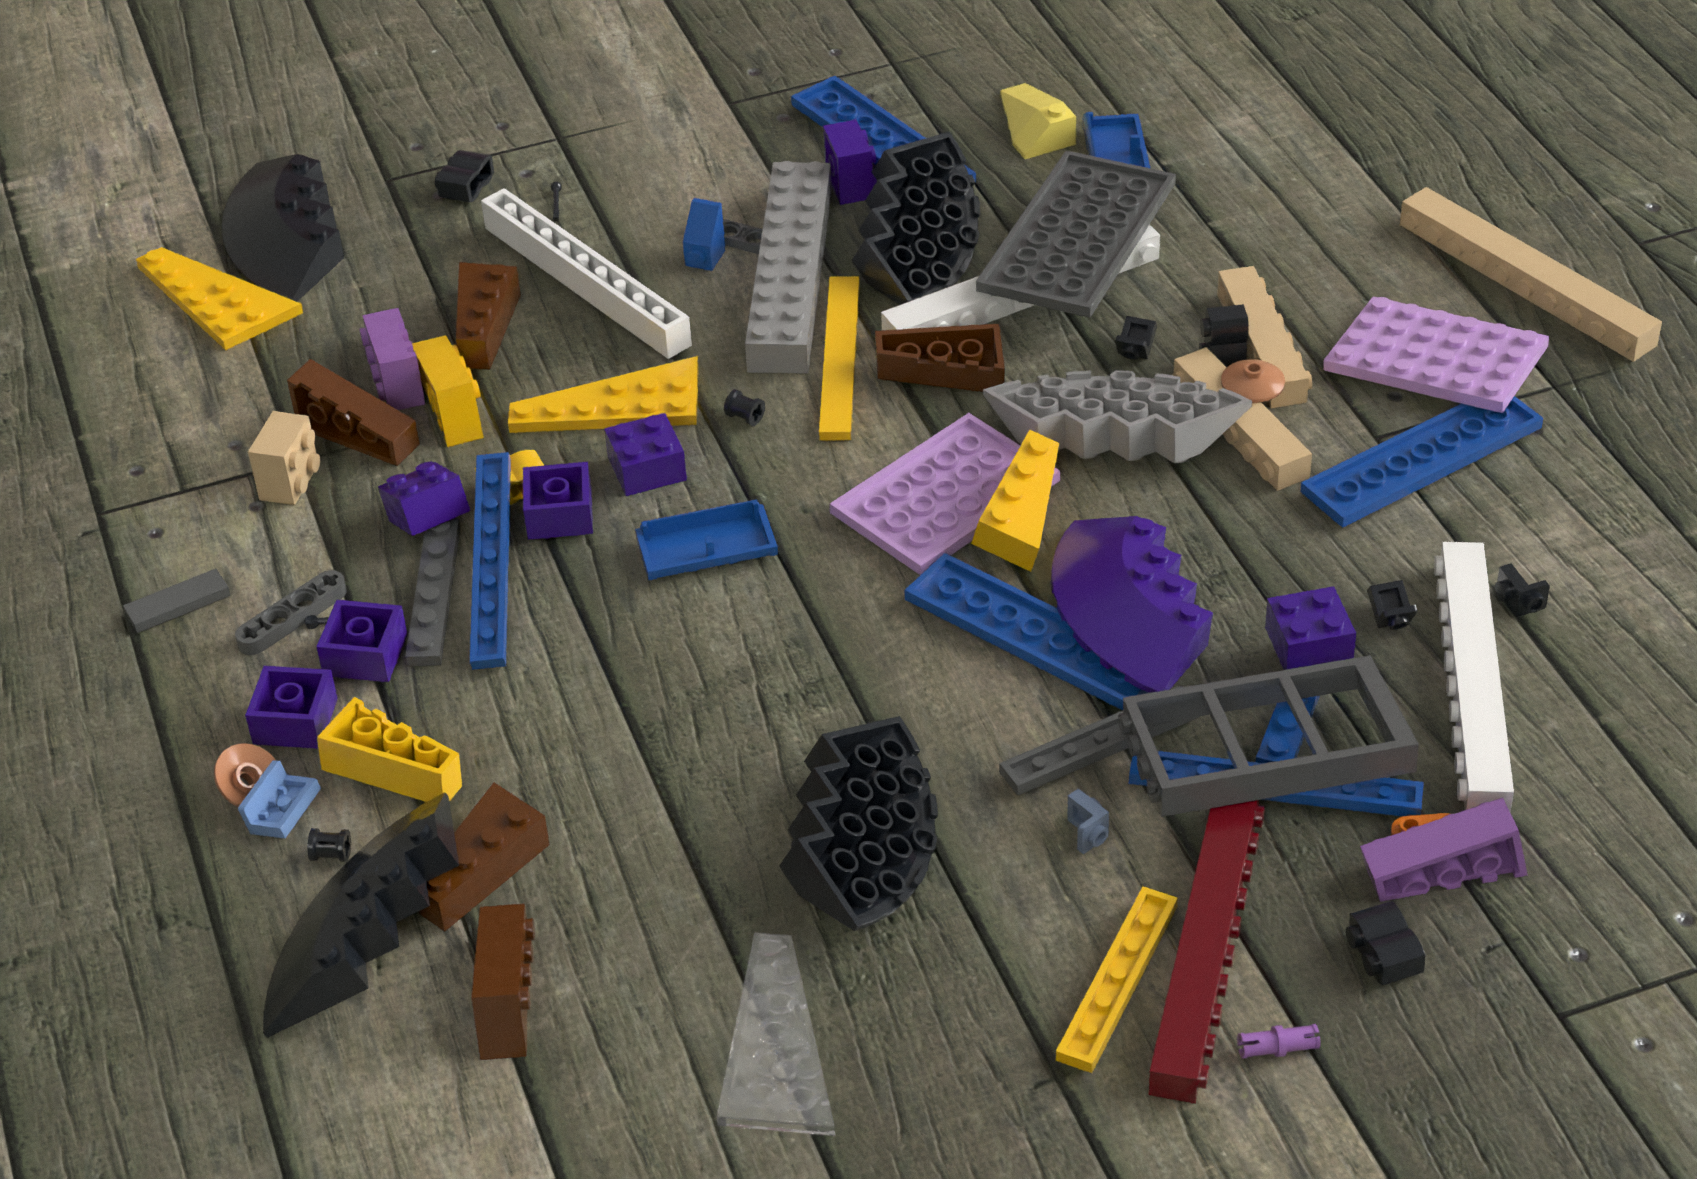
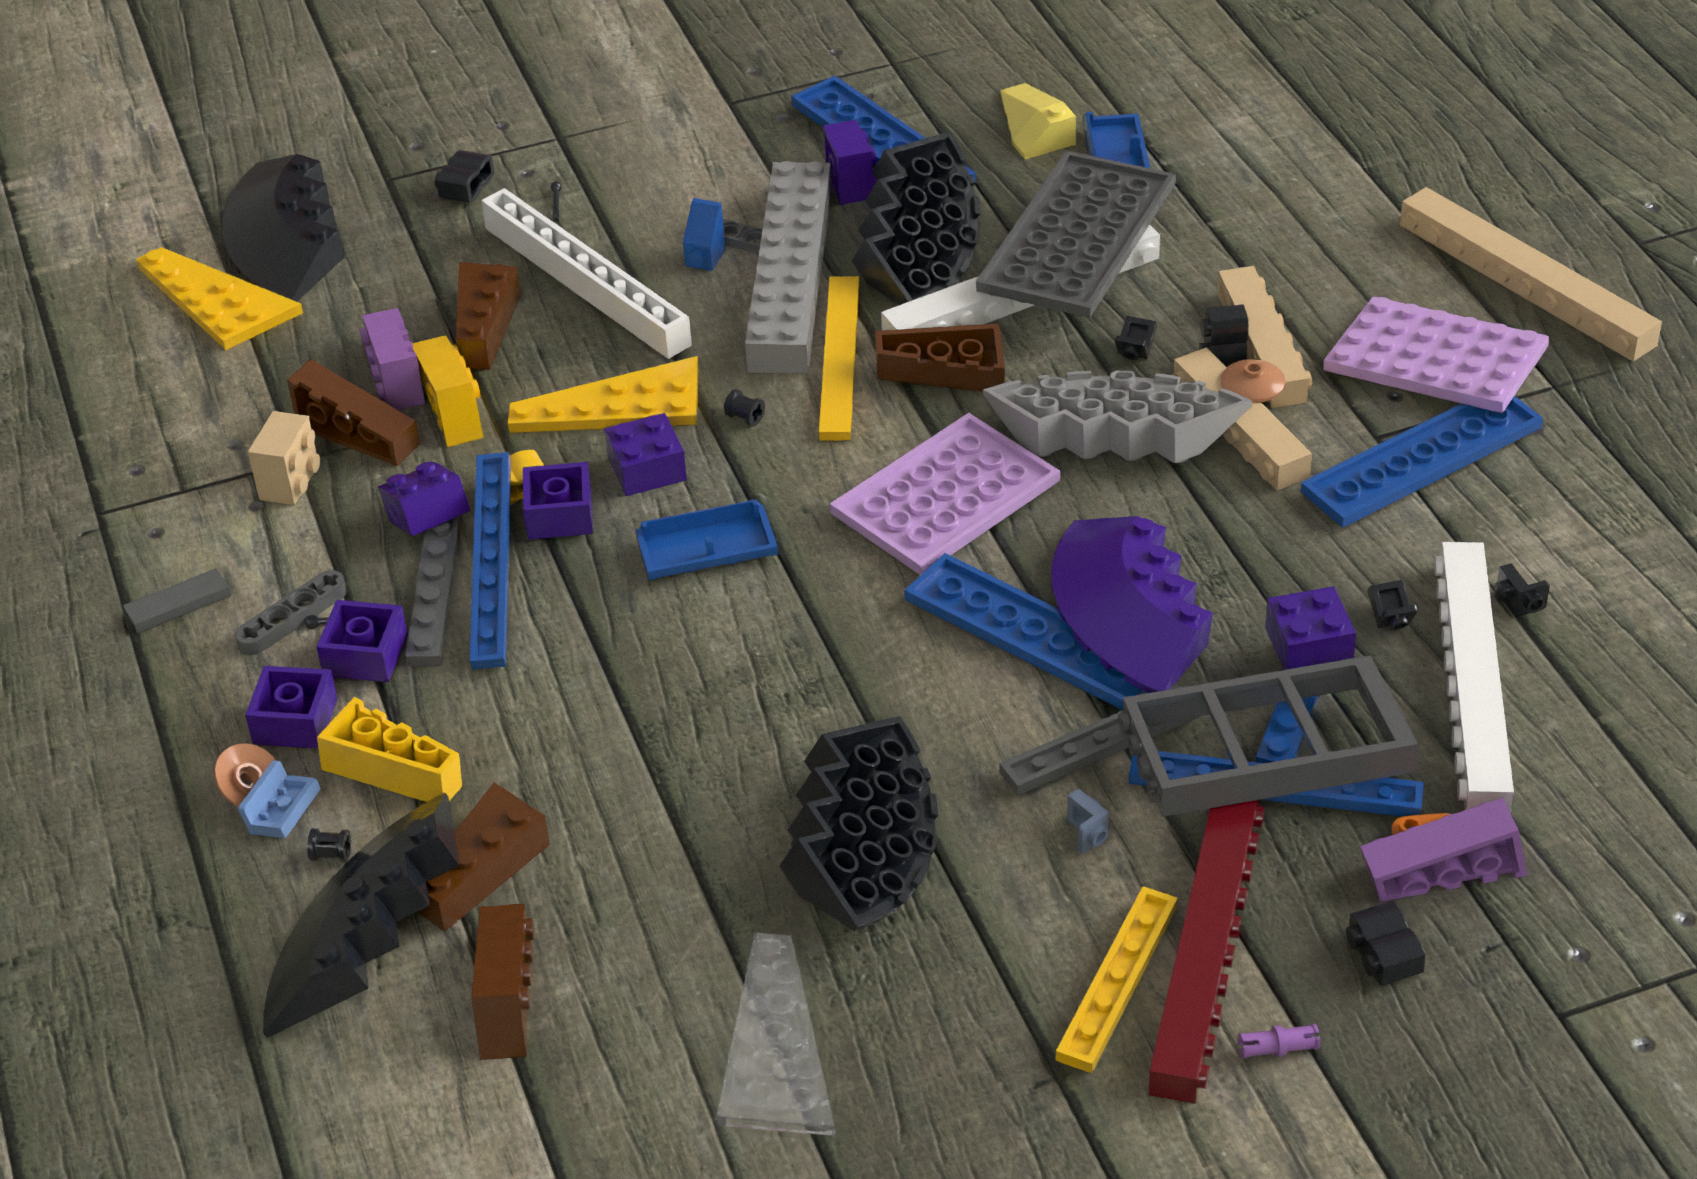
yellow wedge [971,430,1059,572] -> none

